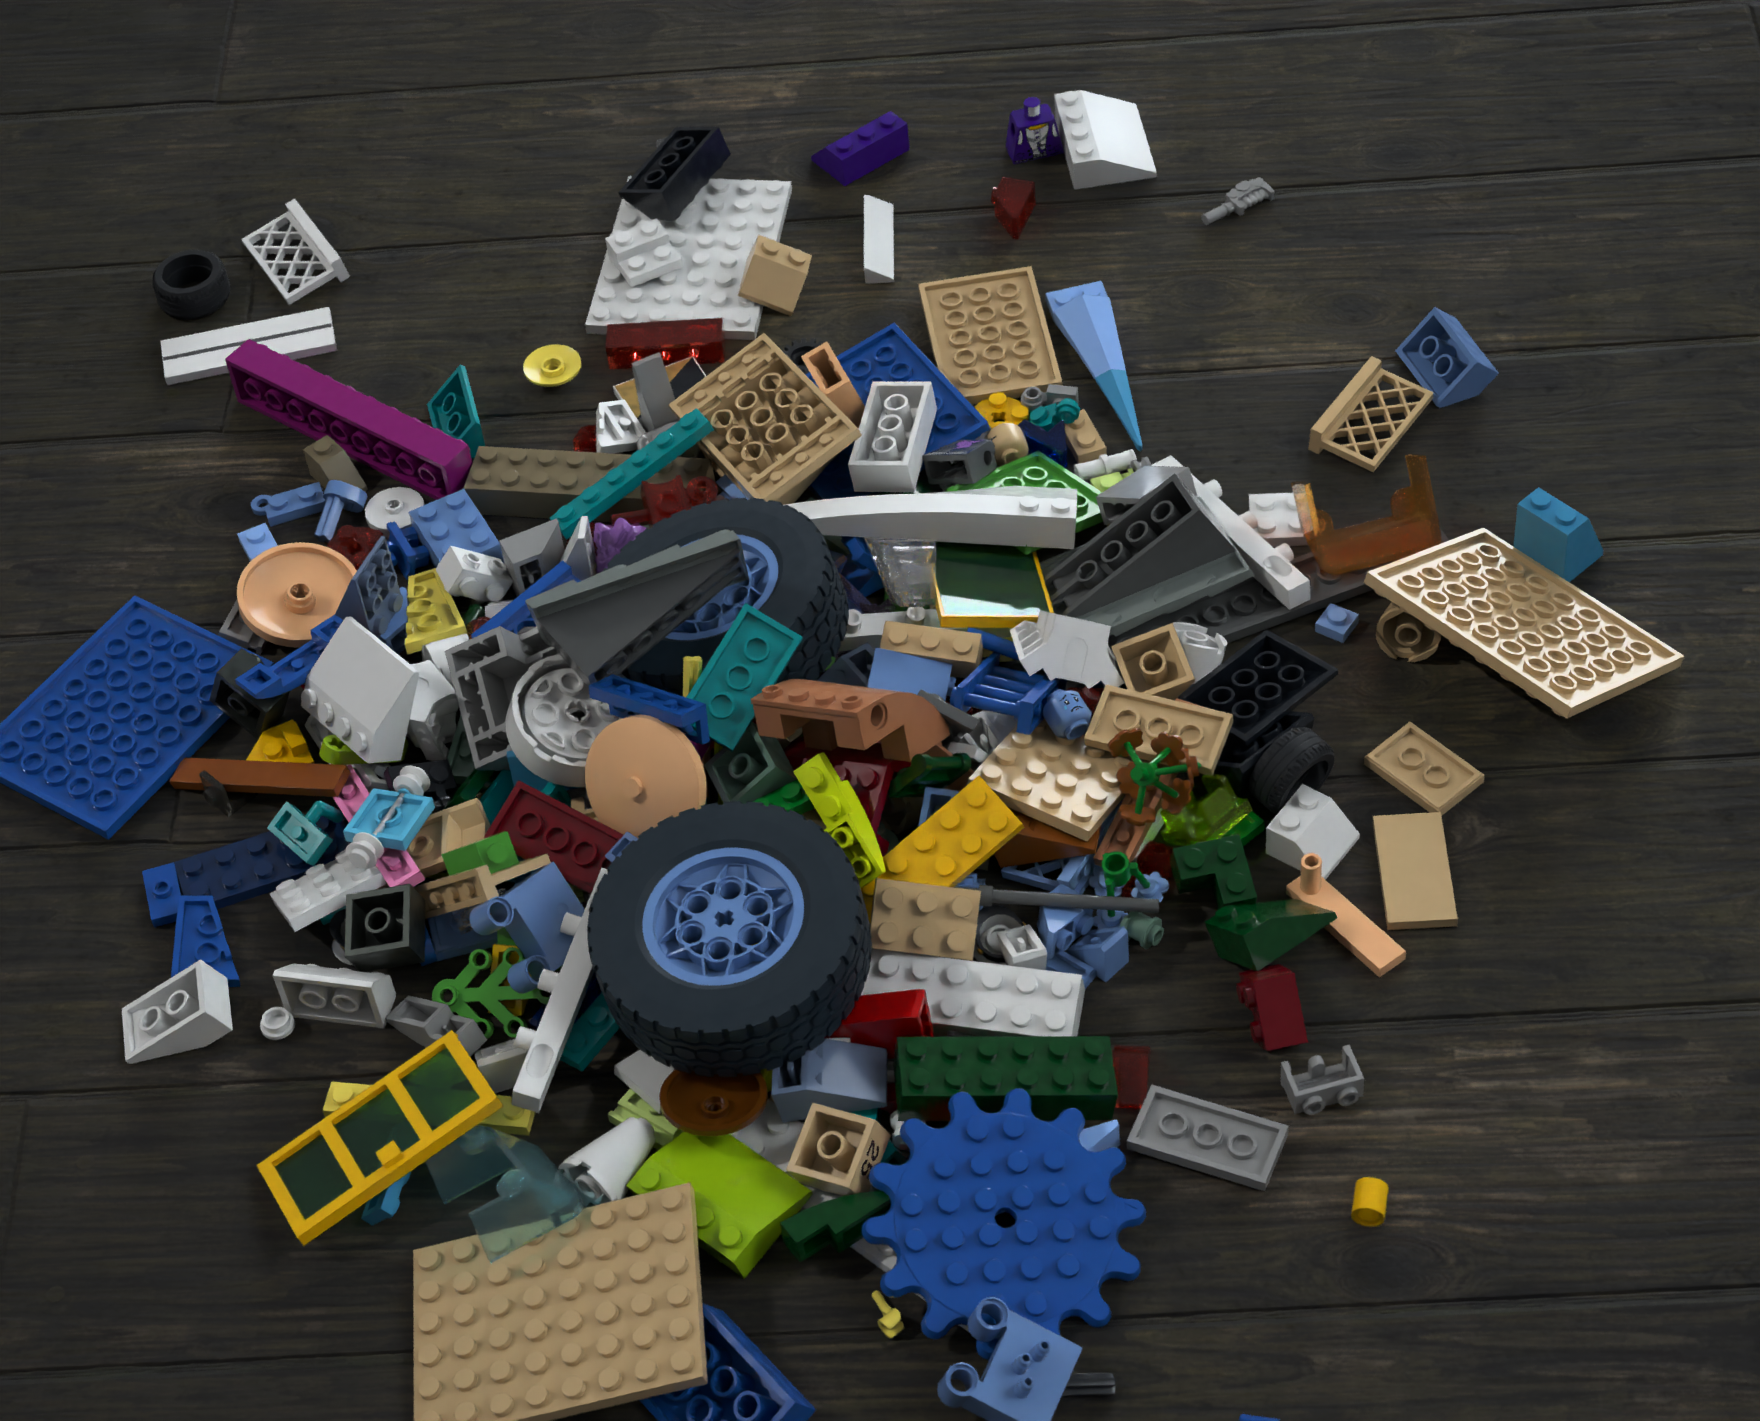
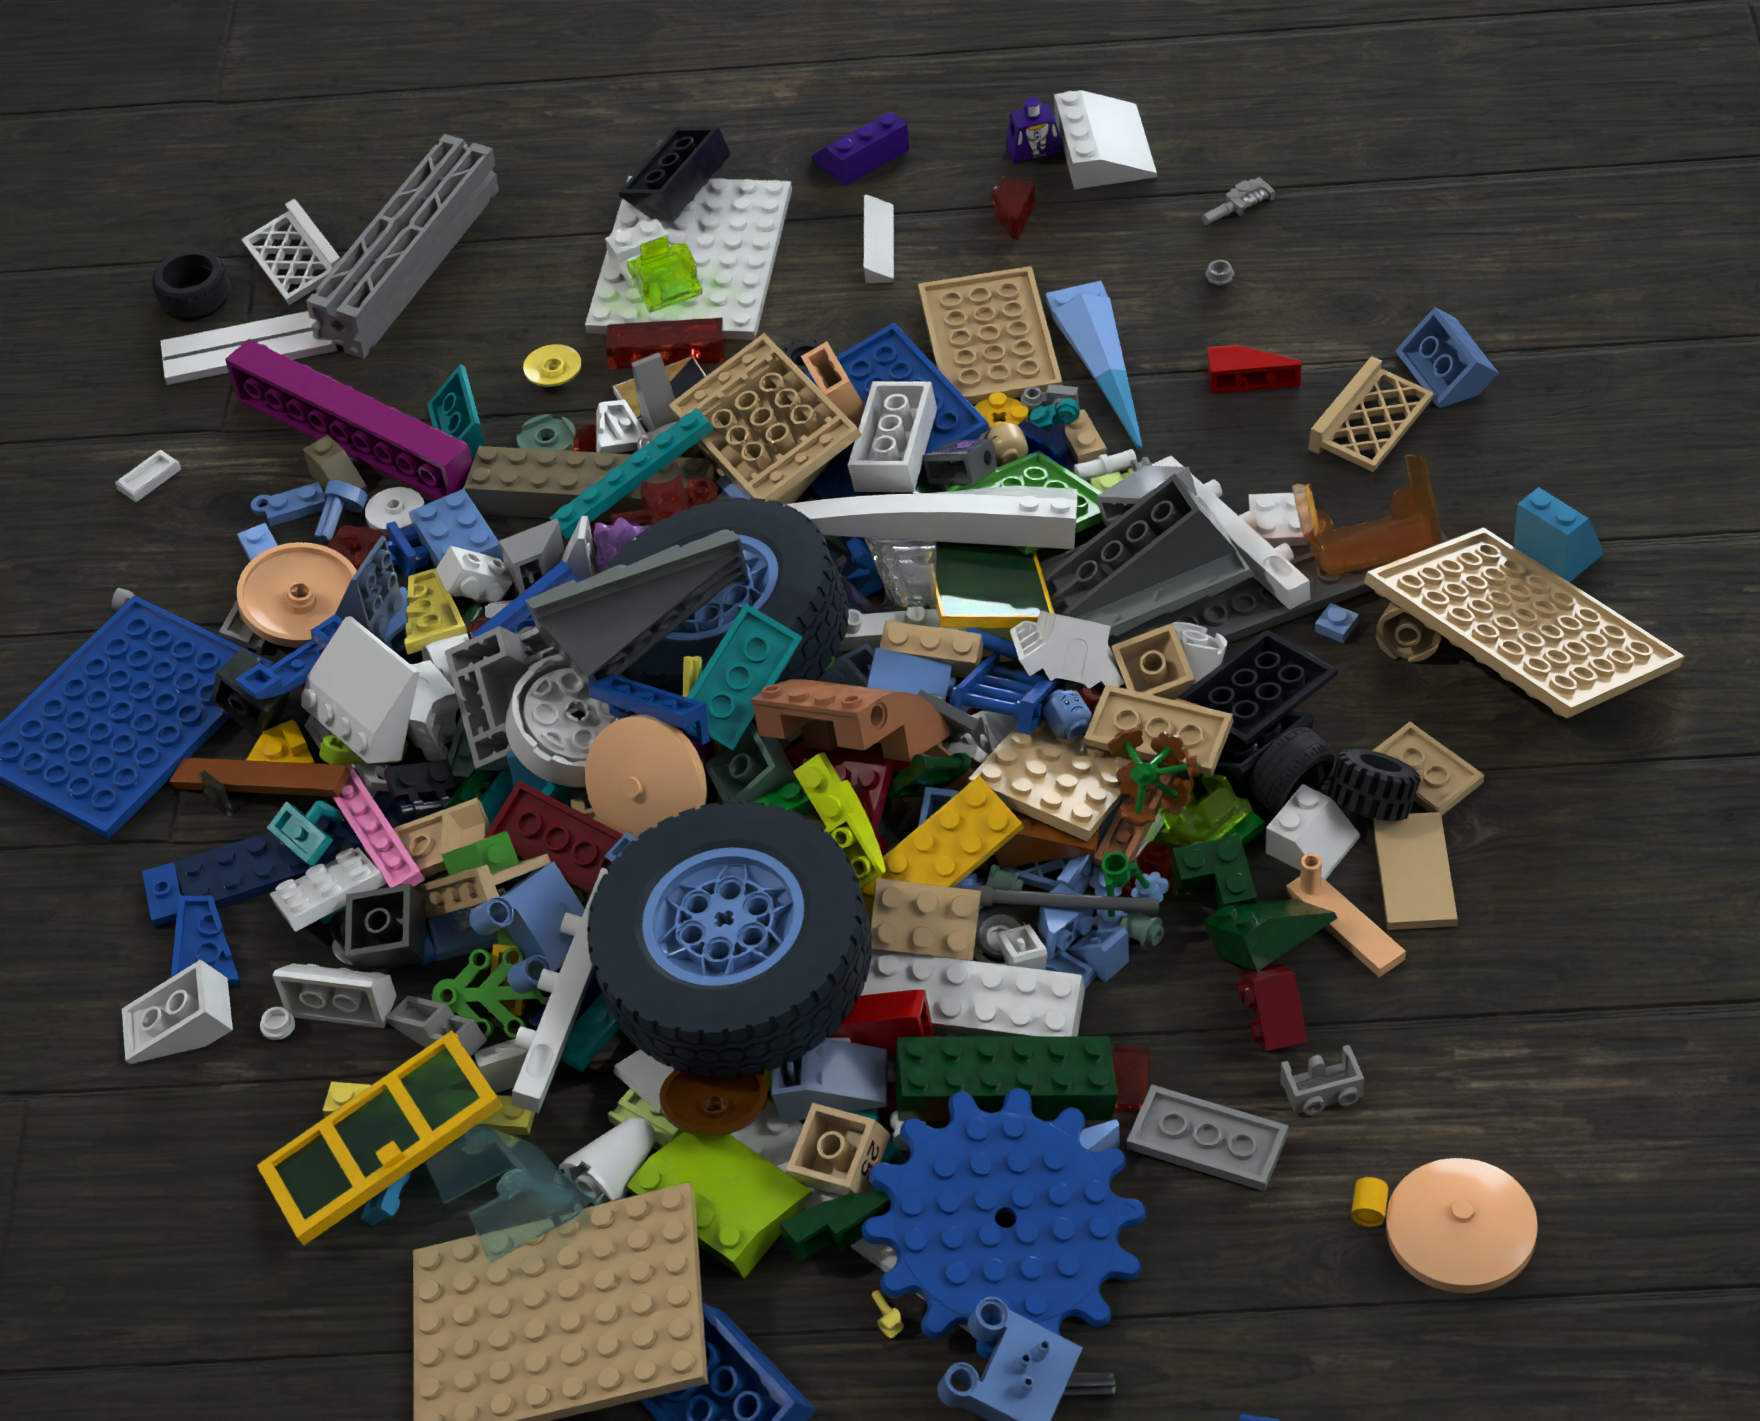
medium azure plate [343,766,435,869] -> none
tan slope [738,235,812,316] -> none
none -> light grey hinge [111,588,134,612]
none -> white tile [115,450,181,502]
none -> light grey piece [306,134,499,359]
none -> sand green plate [517,414,577,451]
none -> clear neon green panel [627,236,702,313]
none -> sand green brick [986,864,1024,905]
none -> light grey plate [1205,260,1234,286]
none -> red slope [1207,345,1301,394]
none -> black tyre [1327,749,1421,821]
none -> light nougat dish [1386,1158,1538,1293]

